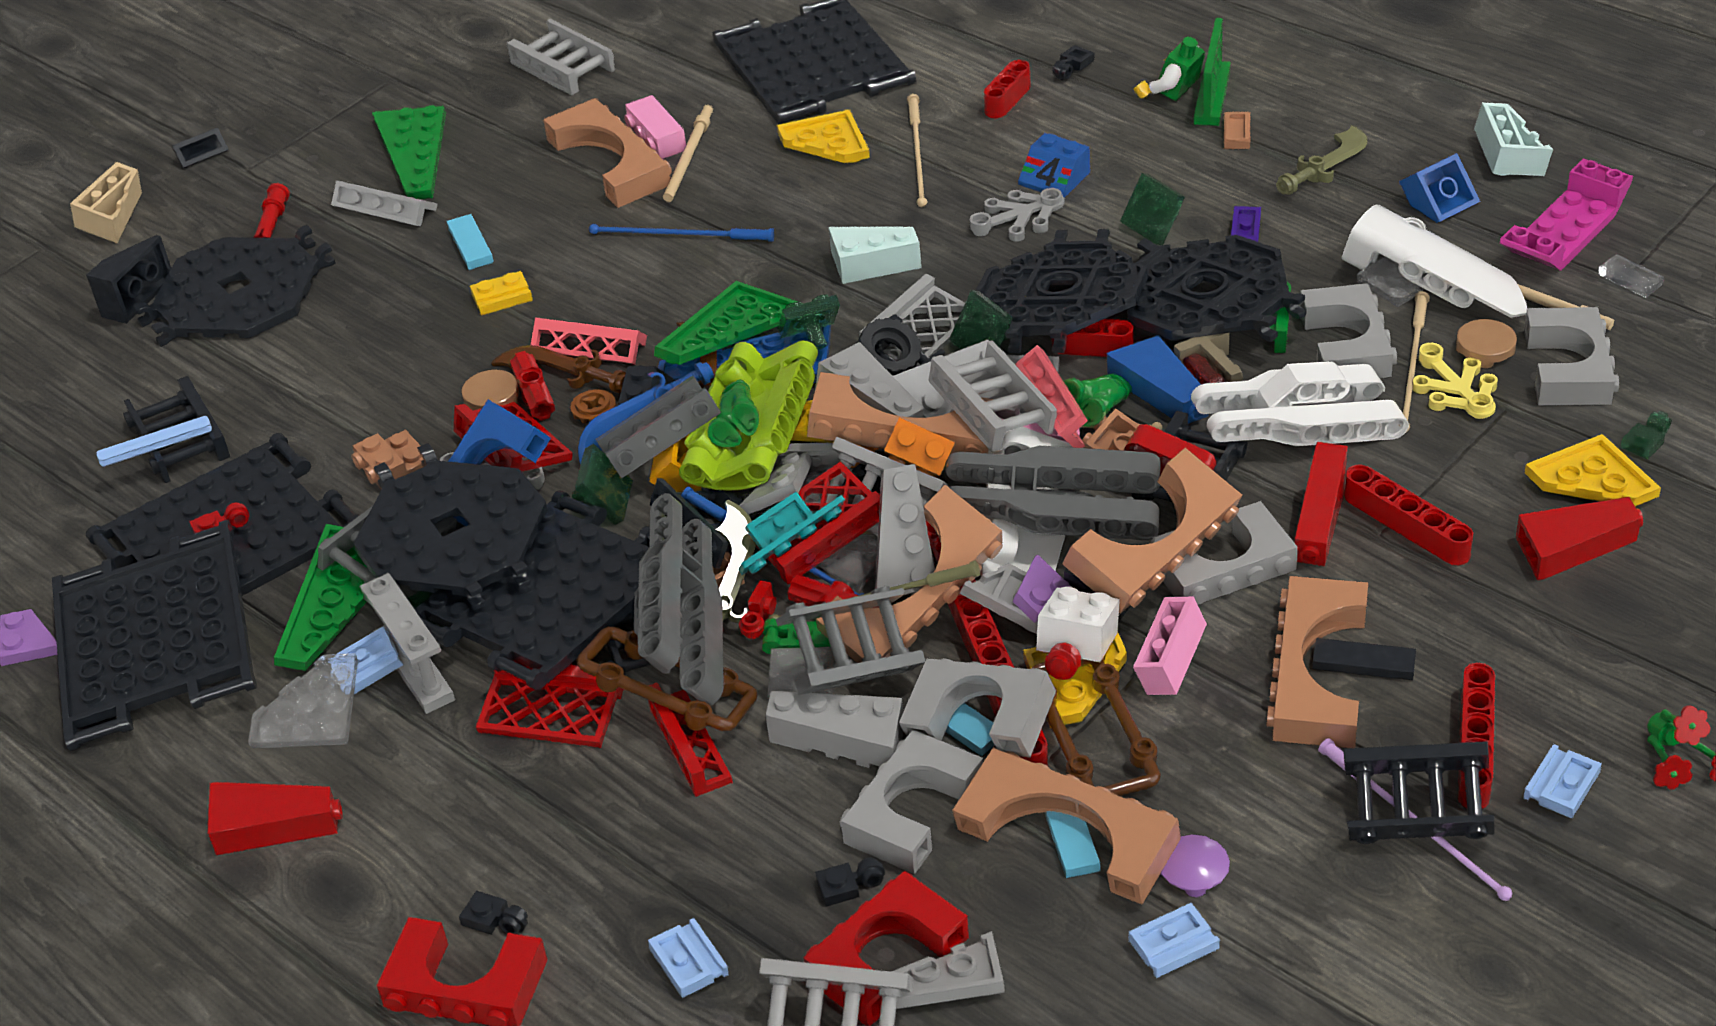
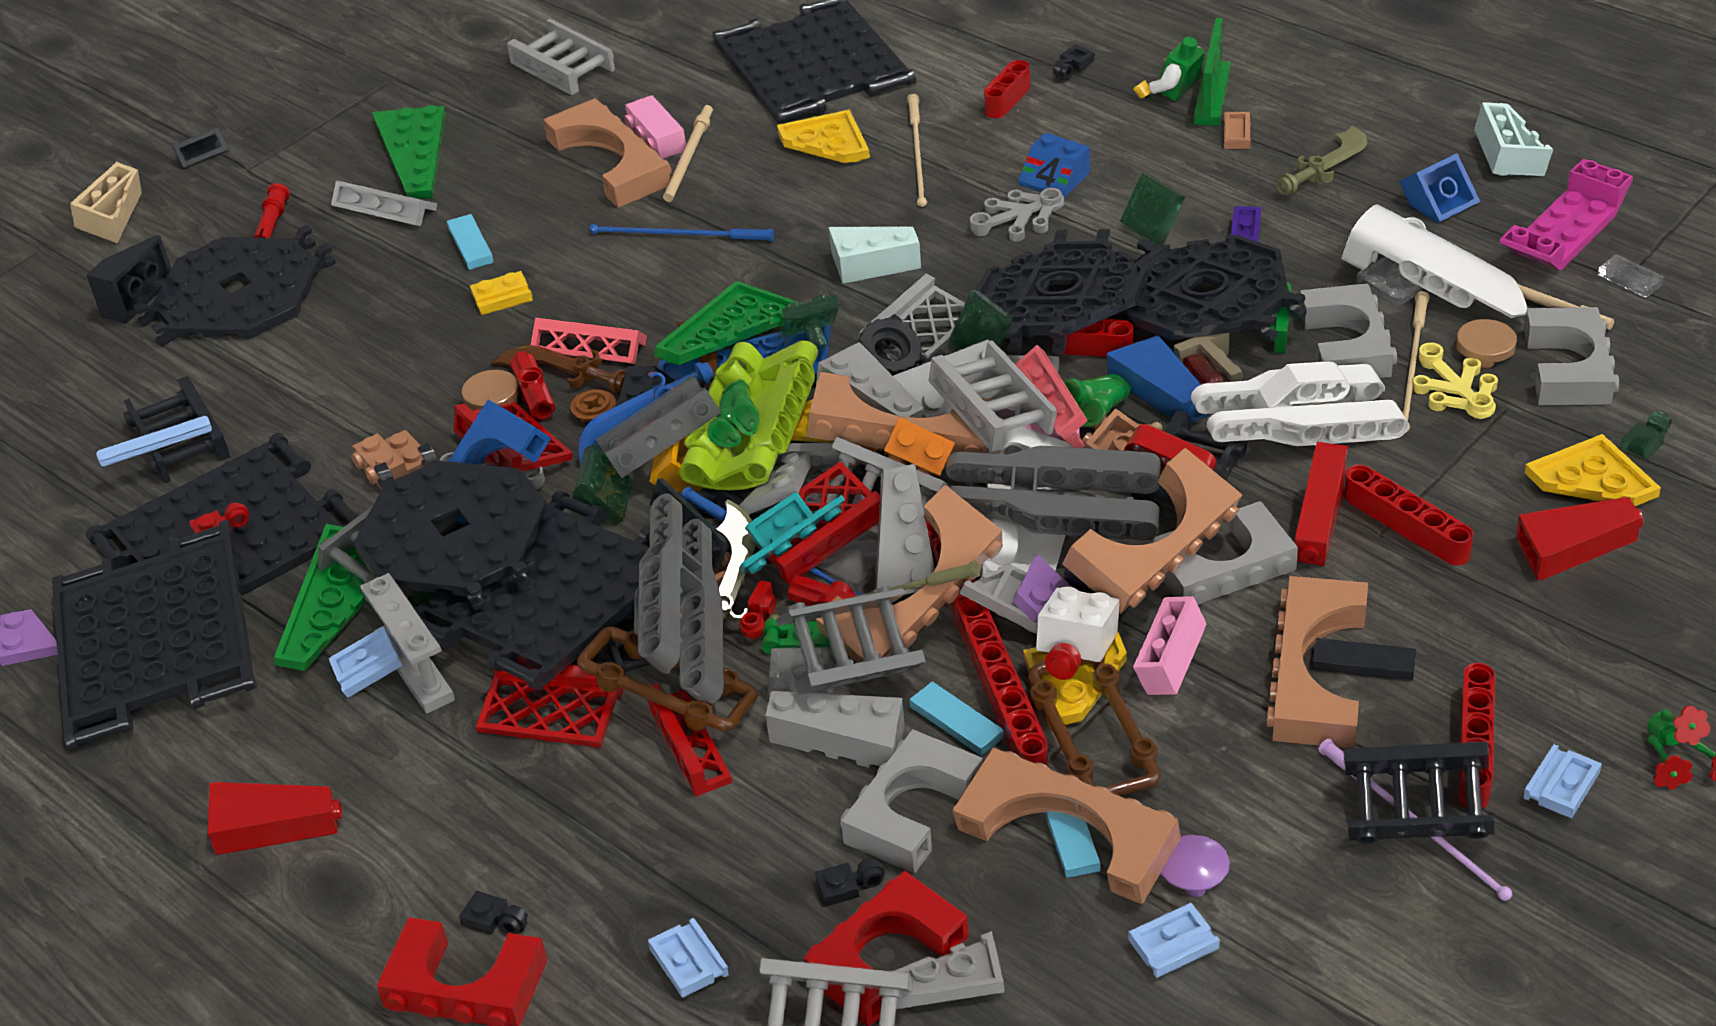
clear plate [248,653,358,748] -> none
light grey arch [899,658,1056,757] -> none

